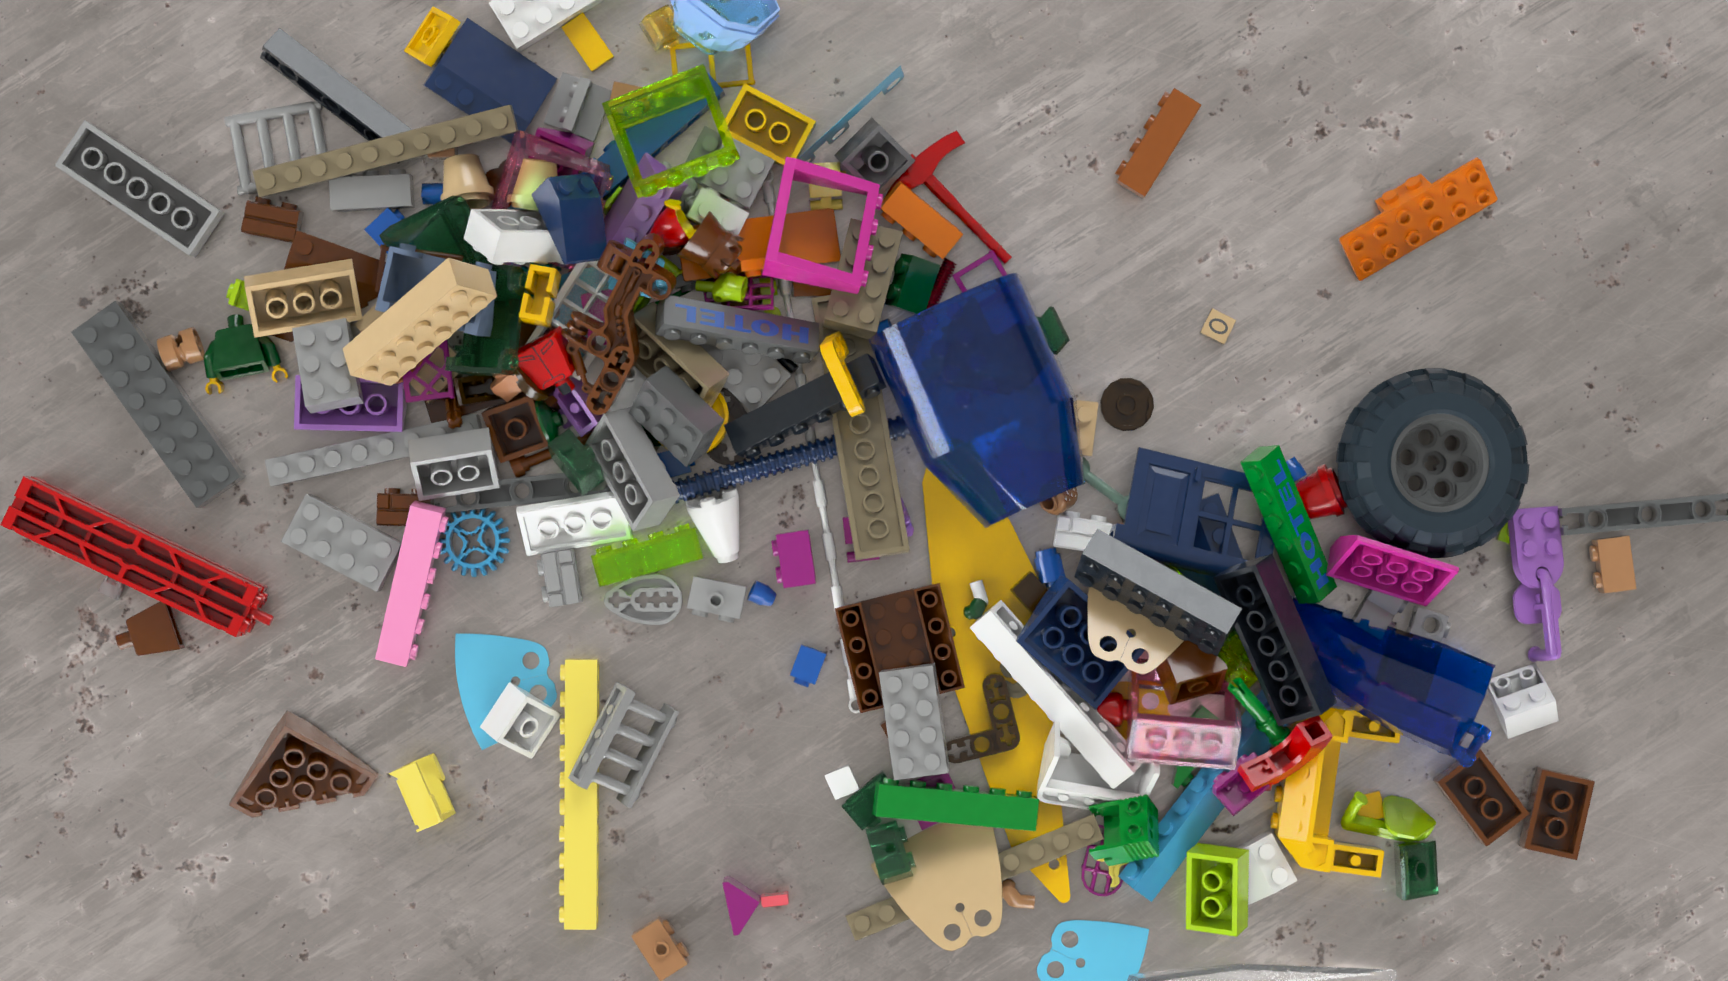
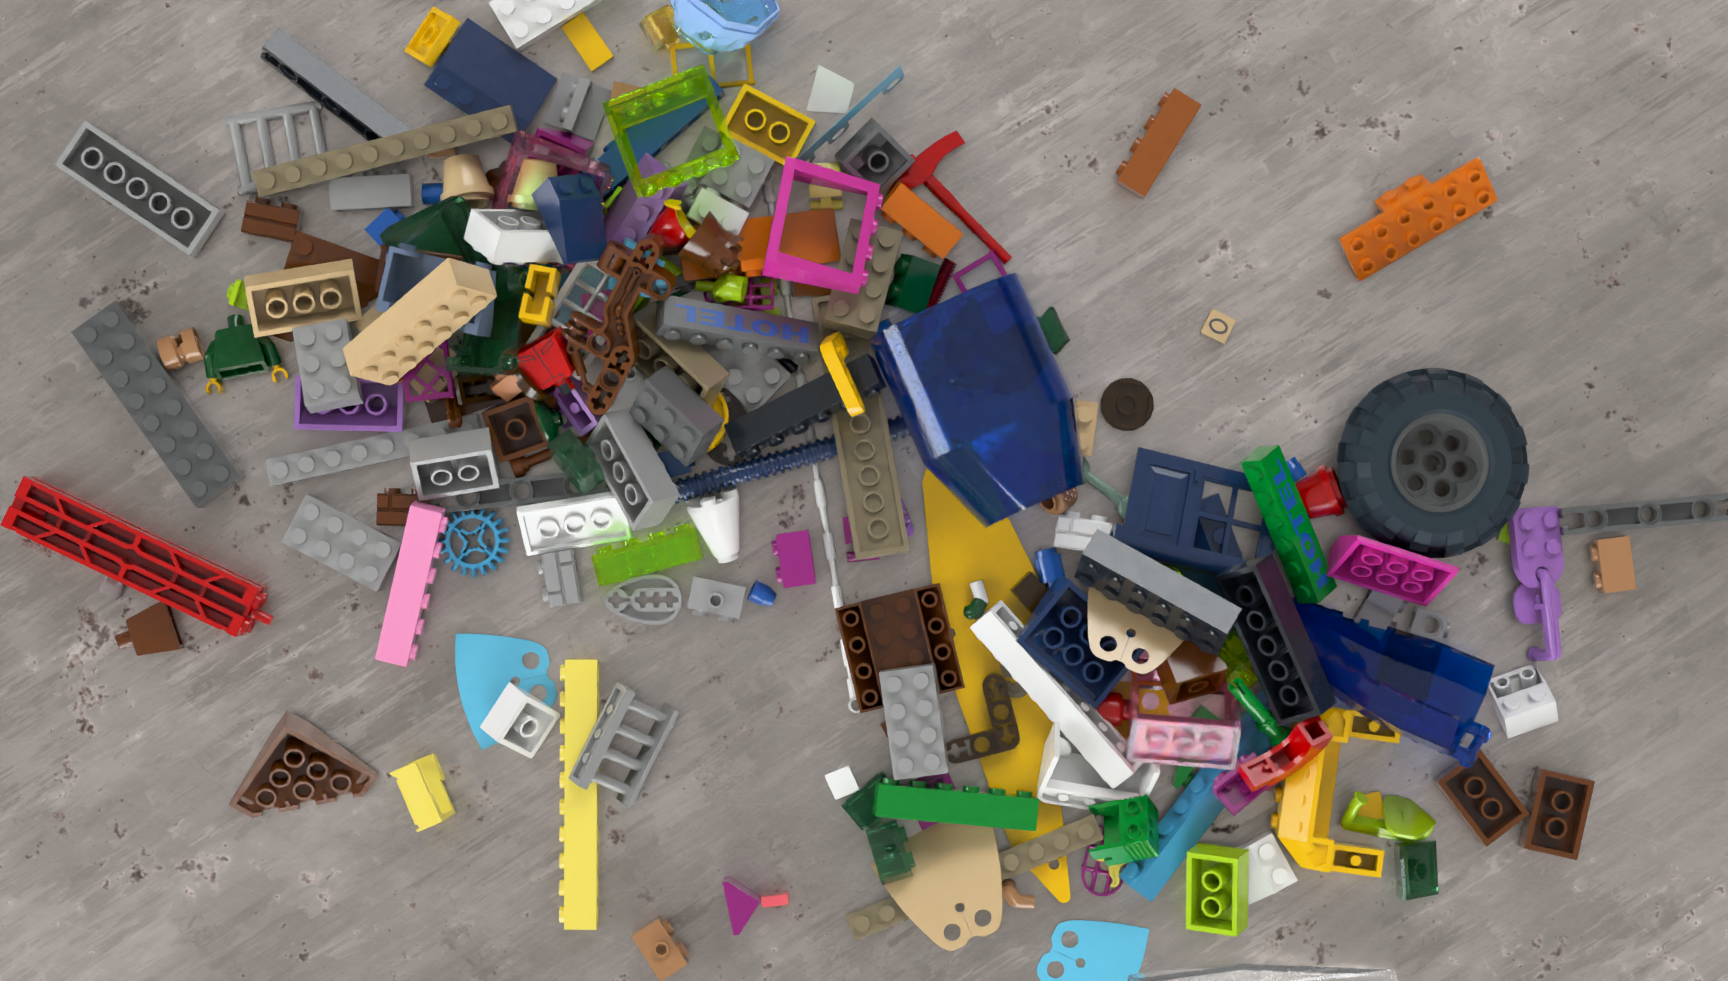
blue brick [790,644,827,687] -> none
none -> white sticker [806,65,854,113]

